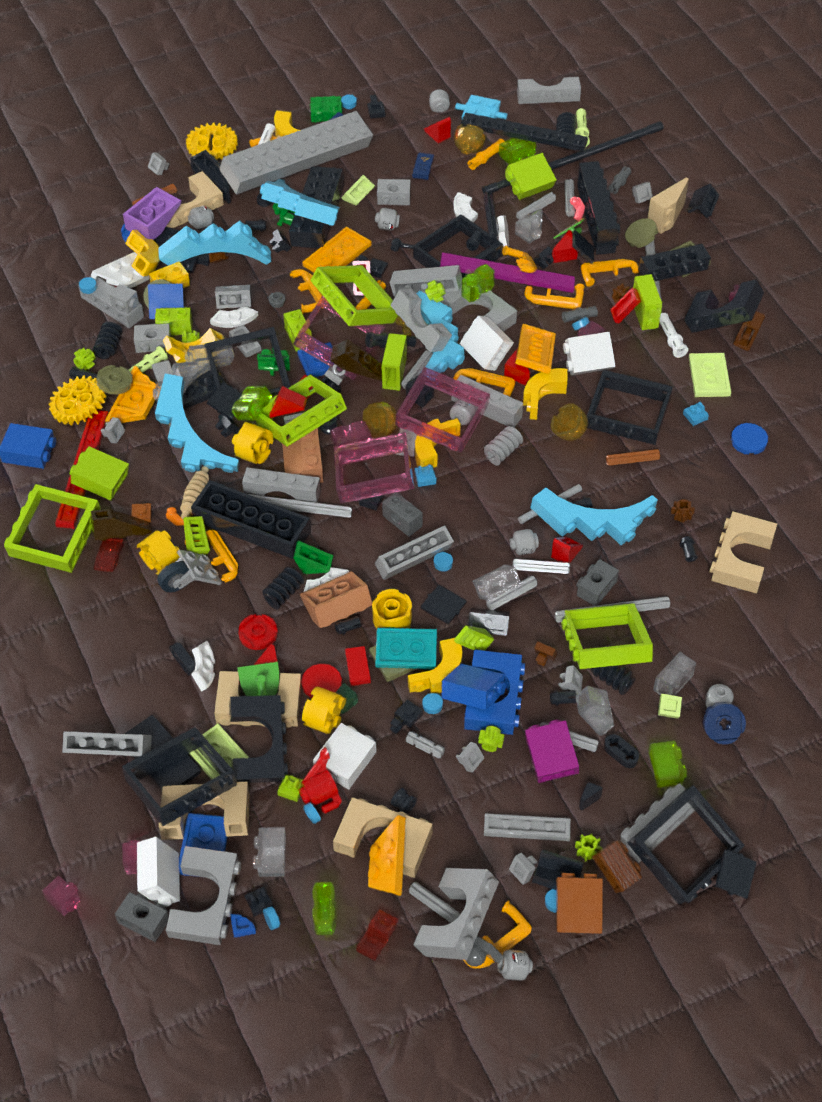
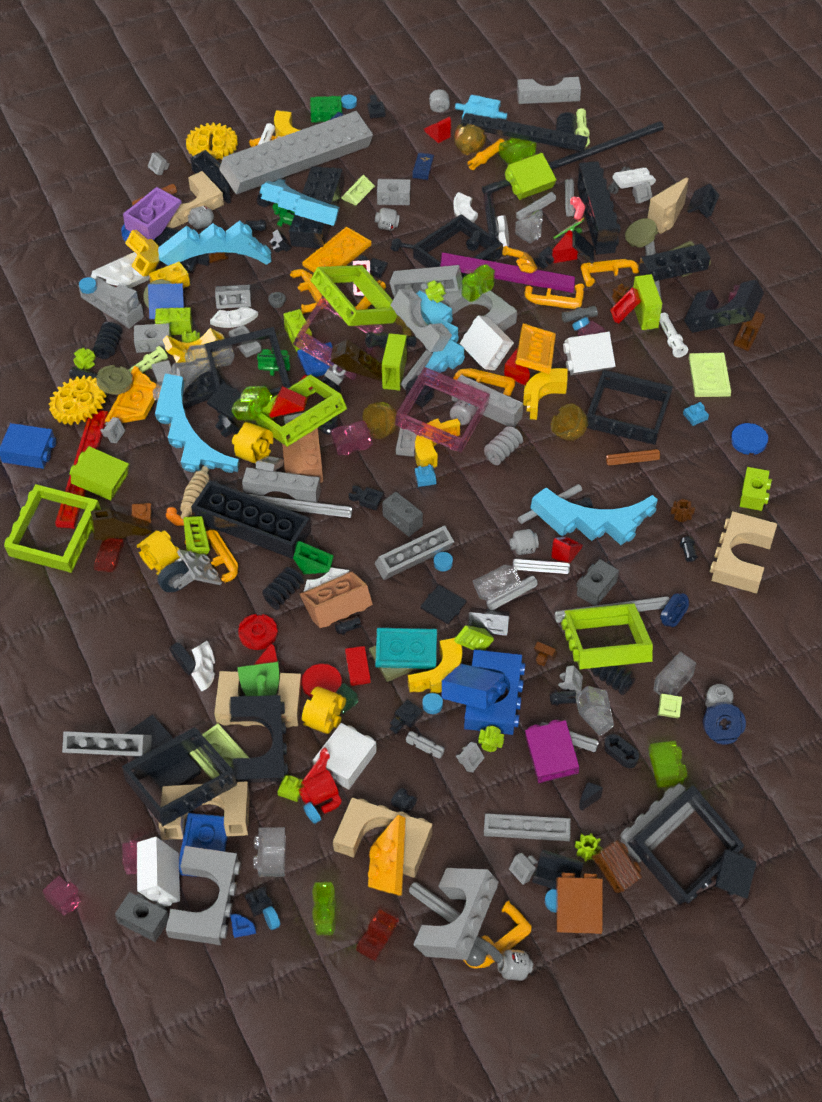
clear pink window [334,432,414,504] -> none
yellow brick [372,589,412,629] -> none
none -> light grey tile [256,456,284,471]
none -> white plate [612,168,656,189]
none -> dark blue plate [660,593,689,627]
none -> lime brick [739,467,772,511]

